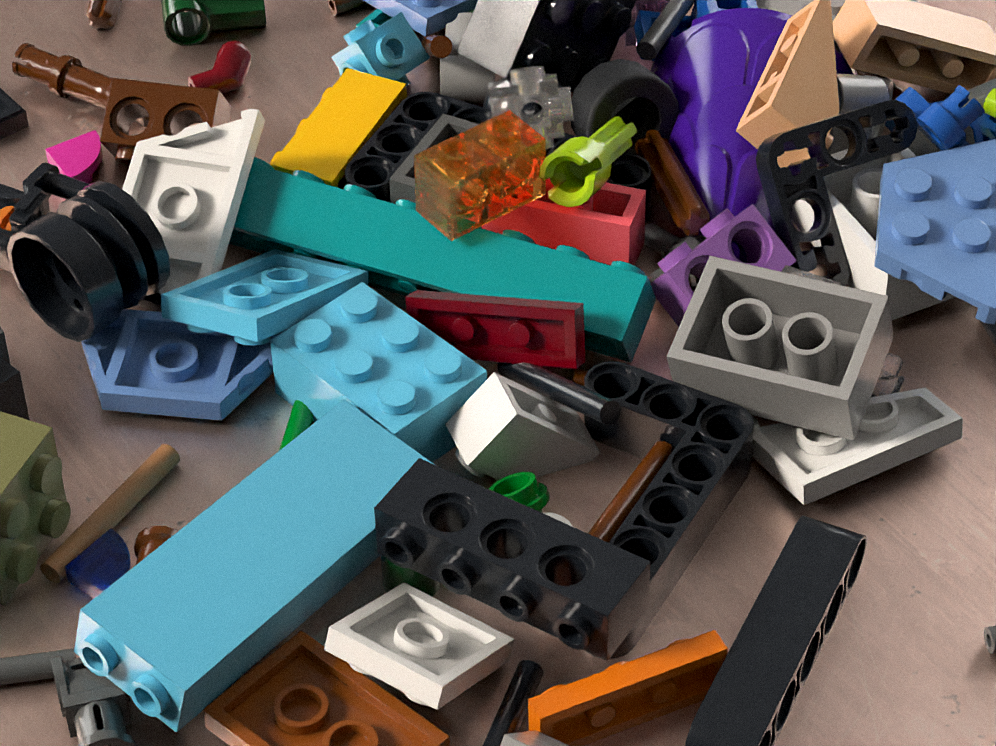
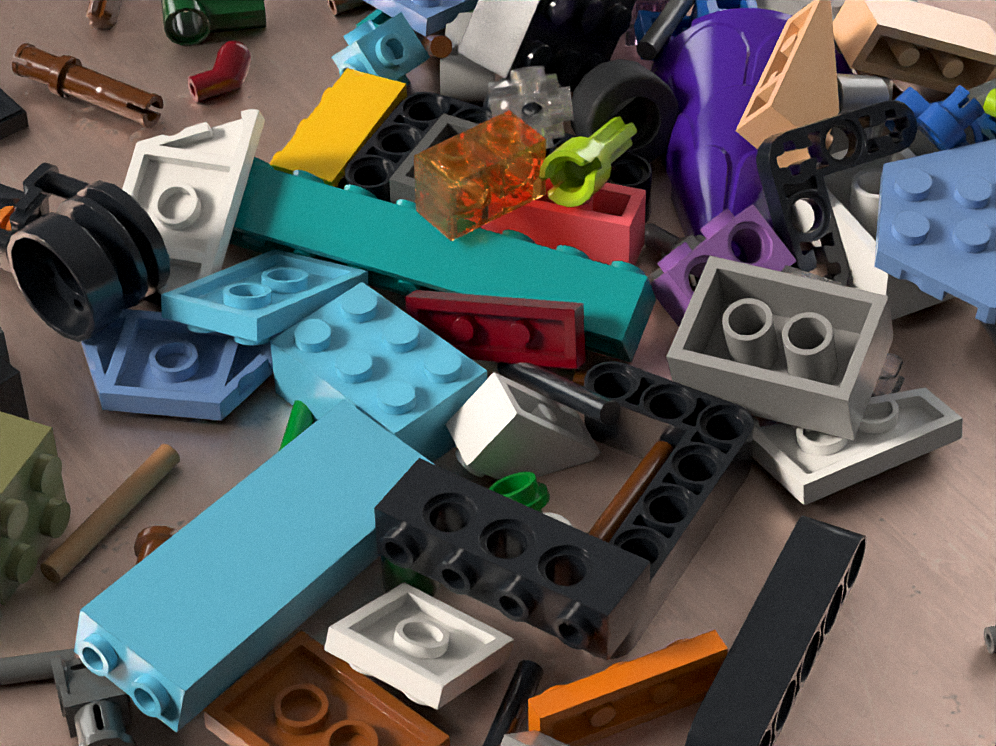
dark pink tile [45,130,103,183] -> none
clear blue tile [65,529,132,599] -> none
reddish brown brick [100,78,232,166] -> none
reddish brown axle [635,130,710,236] -> none

